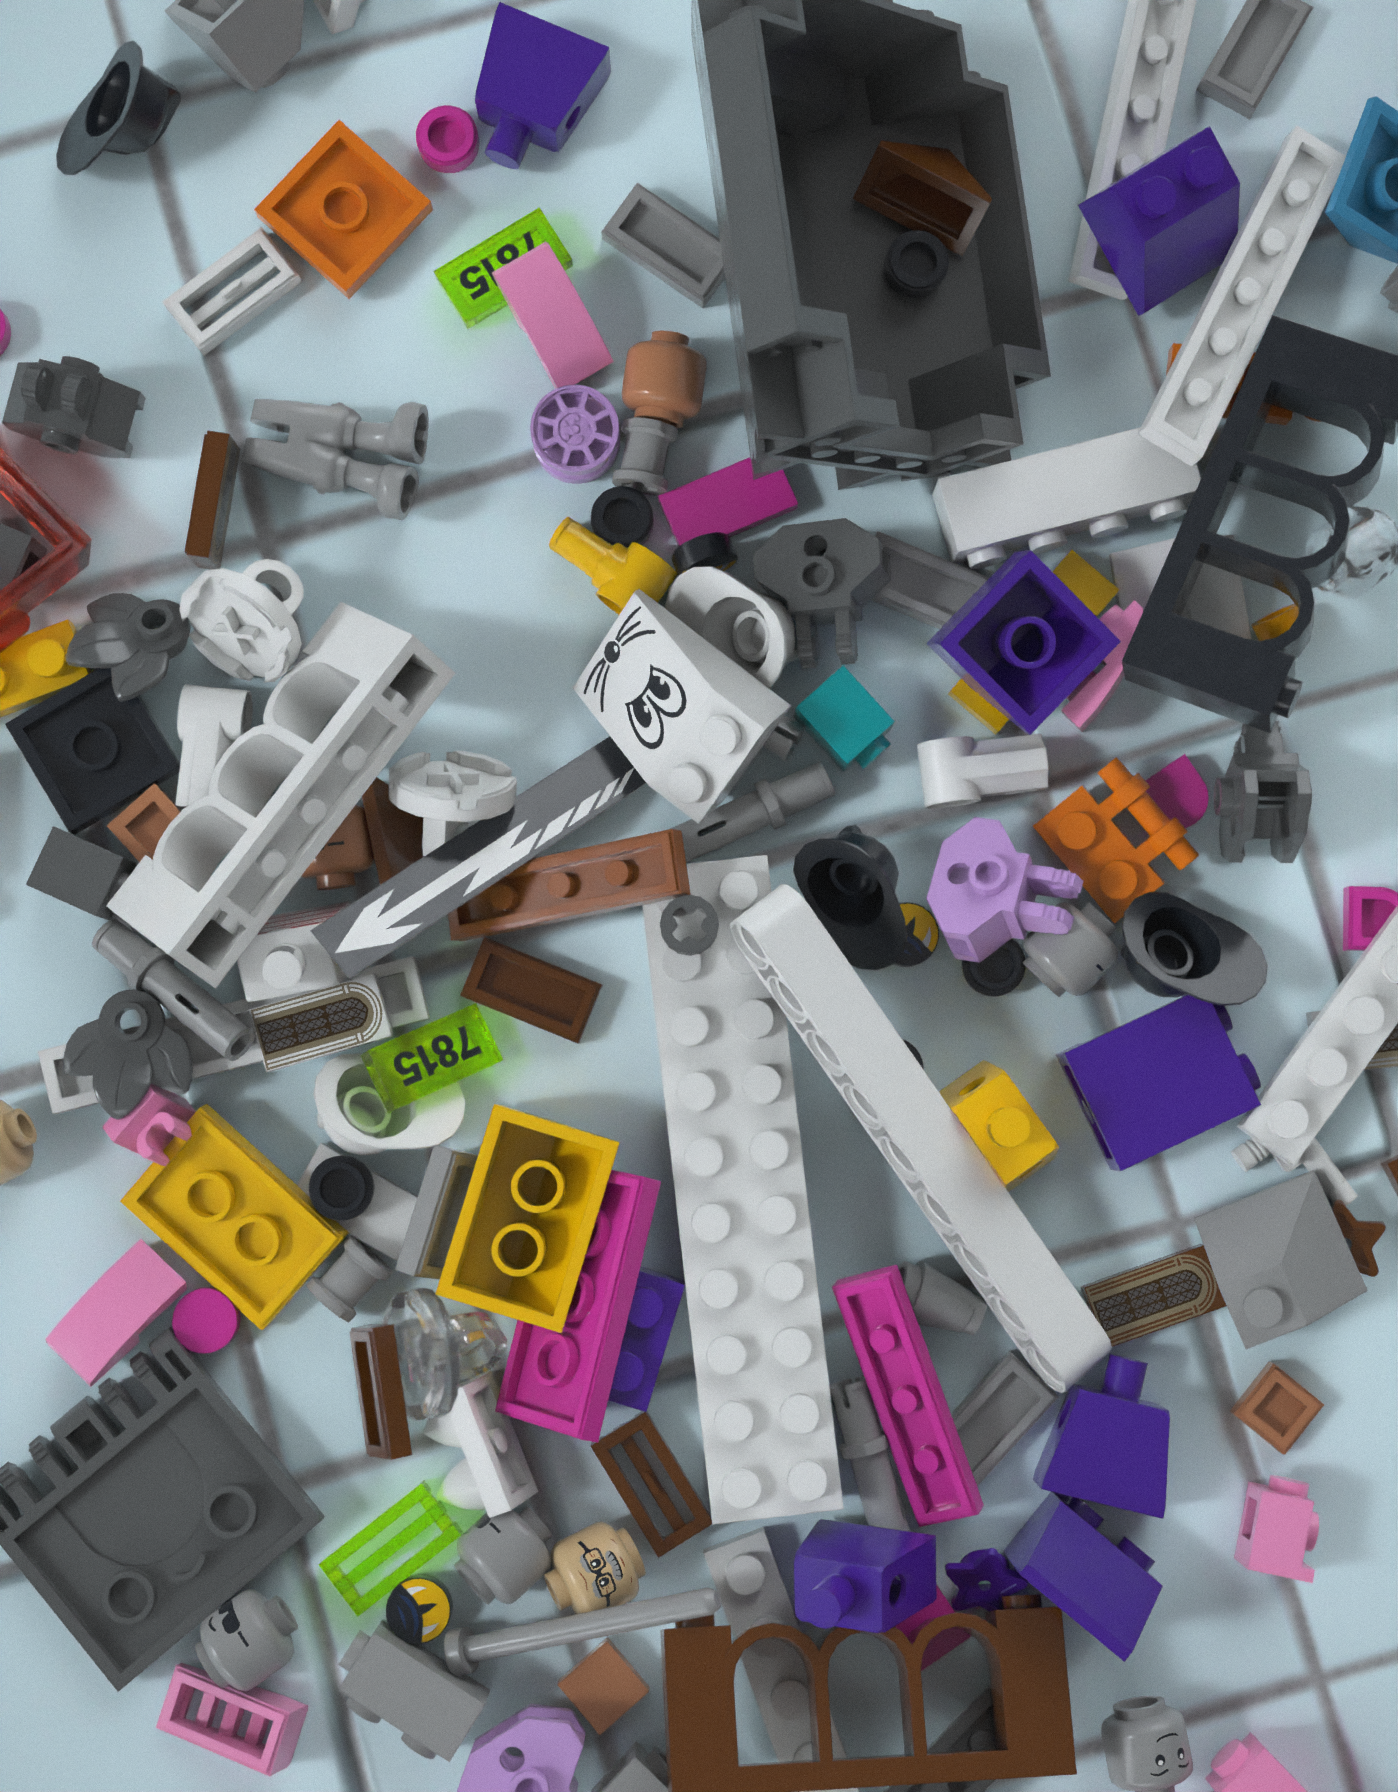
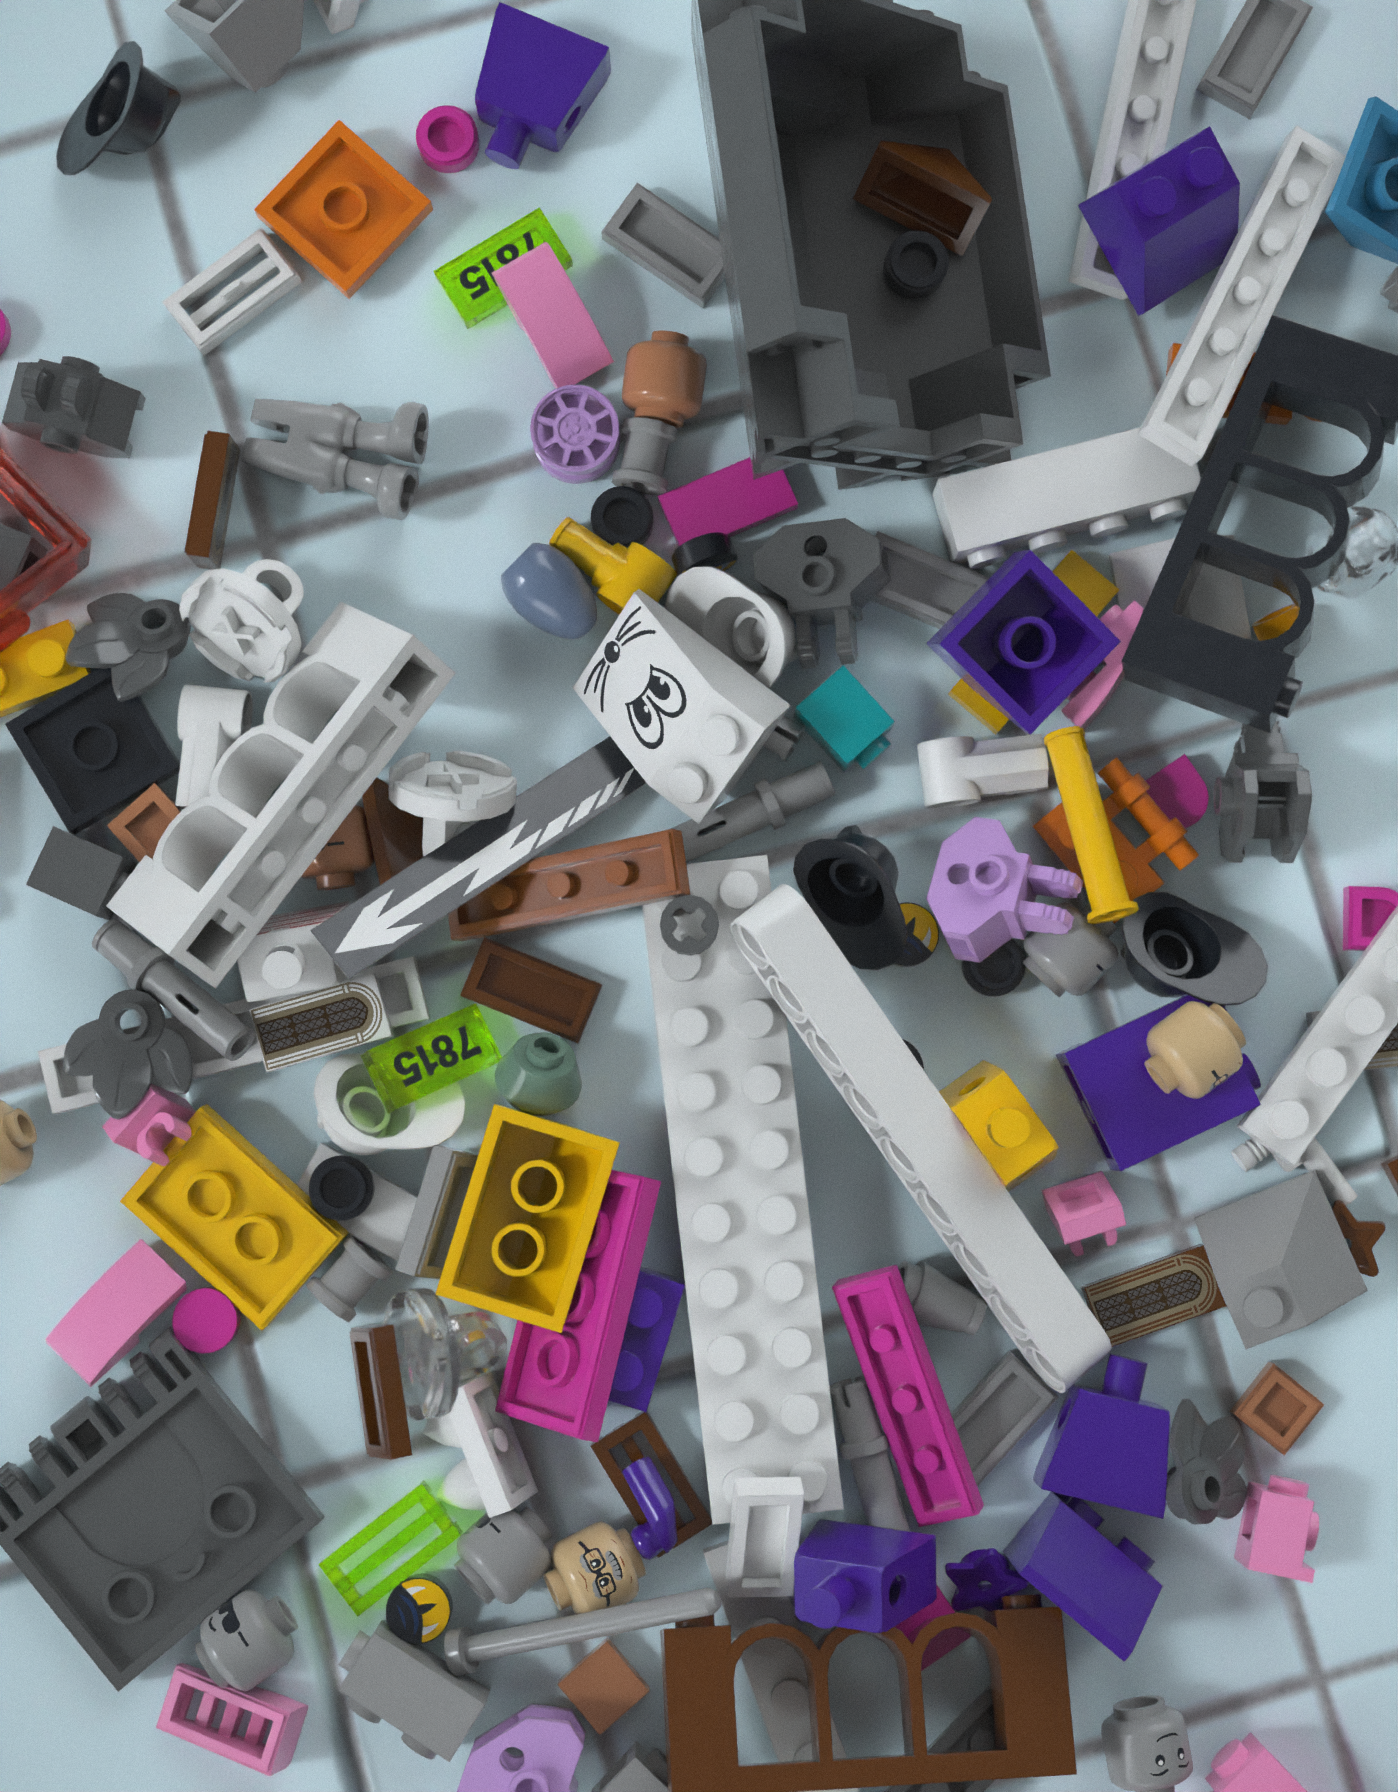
none -> sand green cone [495,1032,582,1116]
none -> sand blue animal [501,543,597,639]
none -> dark purple arm [622,1457,678,1560]
none -> white tile [725,1477,804,1598]
none -> bright pink tile [1041,1171,1126,1256]
none -> yellow pin [1043,726,1139,924]
none -> tan head [1144,1001,1246,1099]
none -> dark grey plate [1166,1399,1247,1525]

